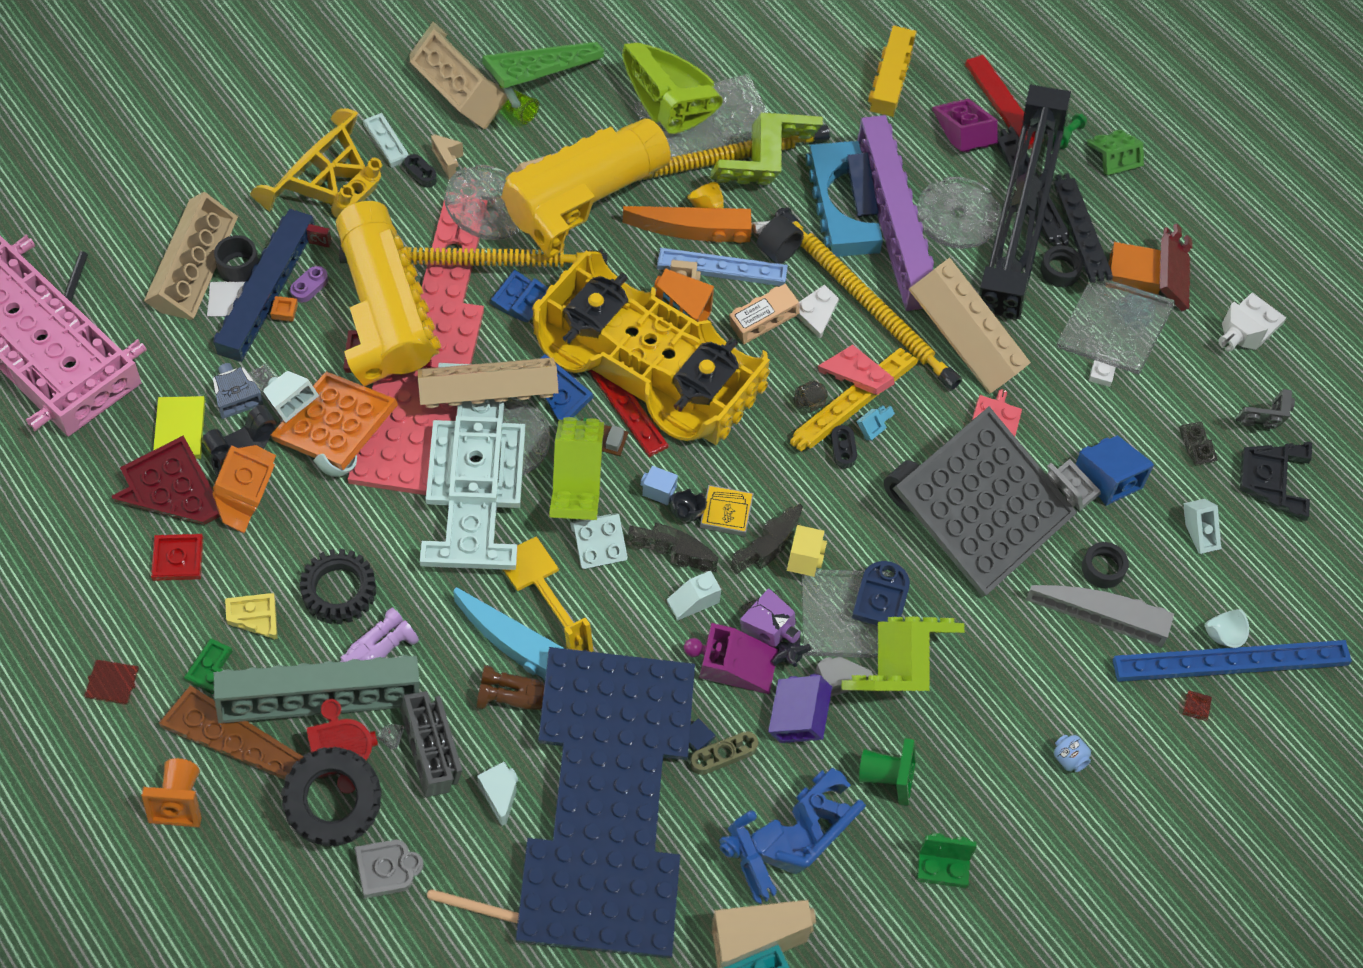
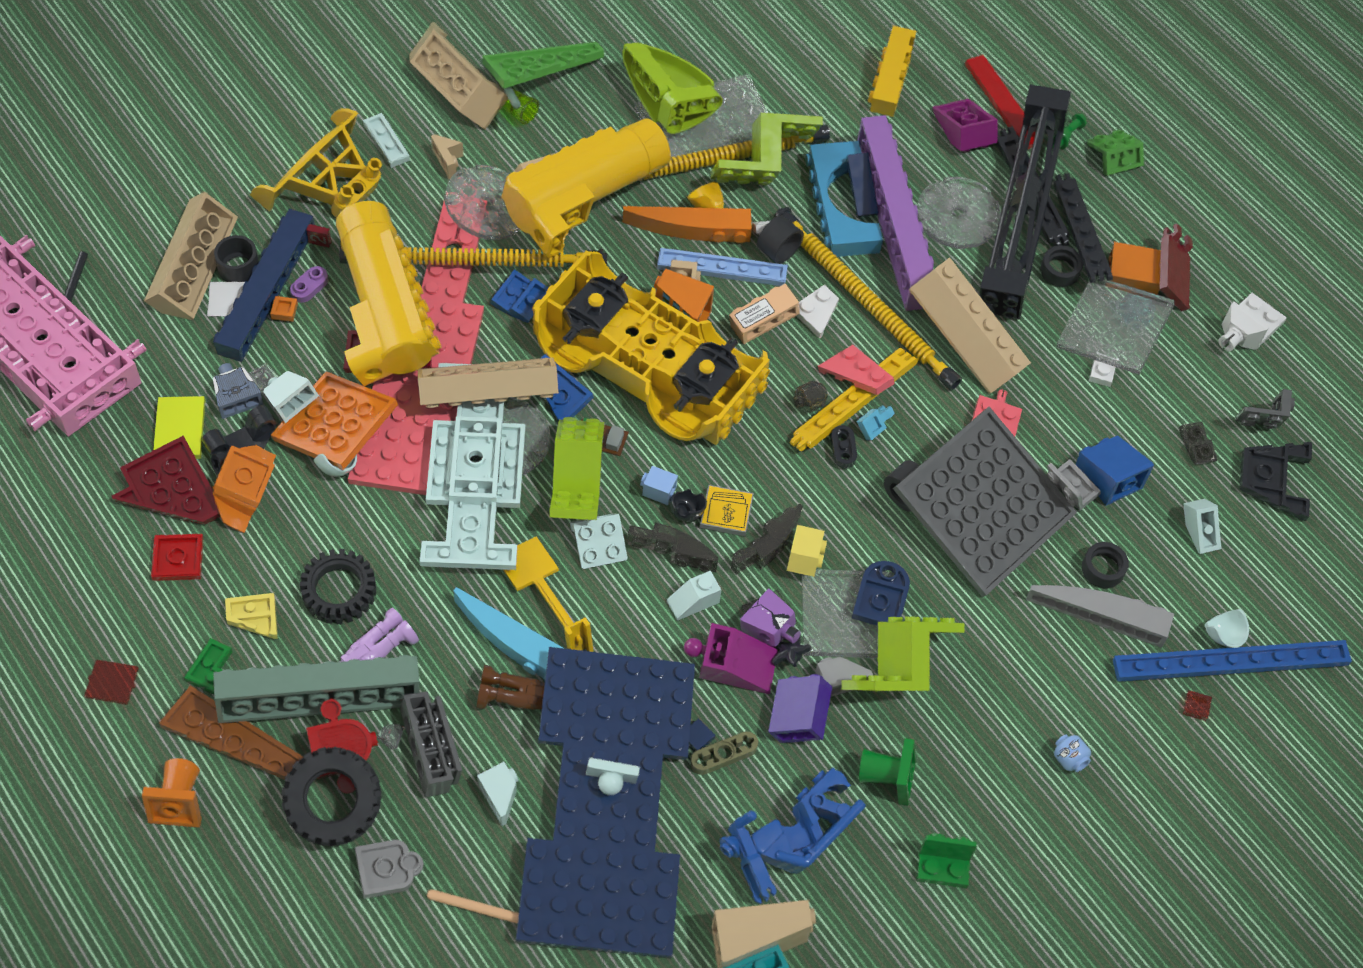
black beam [404,154,437,188] -> none
red tile [588,370,669,457] -> none
none -> light aqua tile [586,758,640,795]

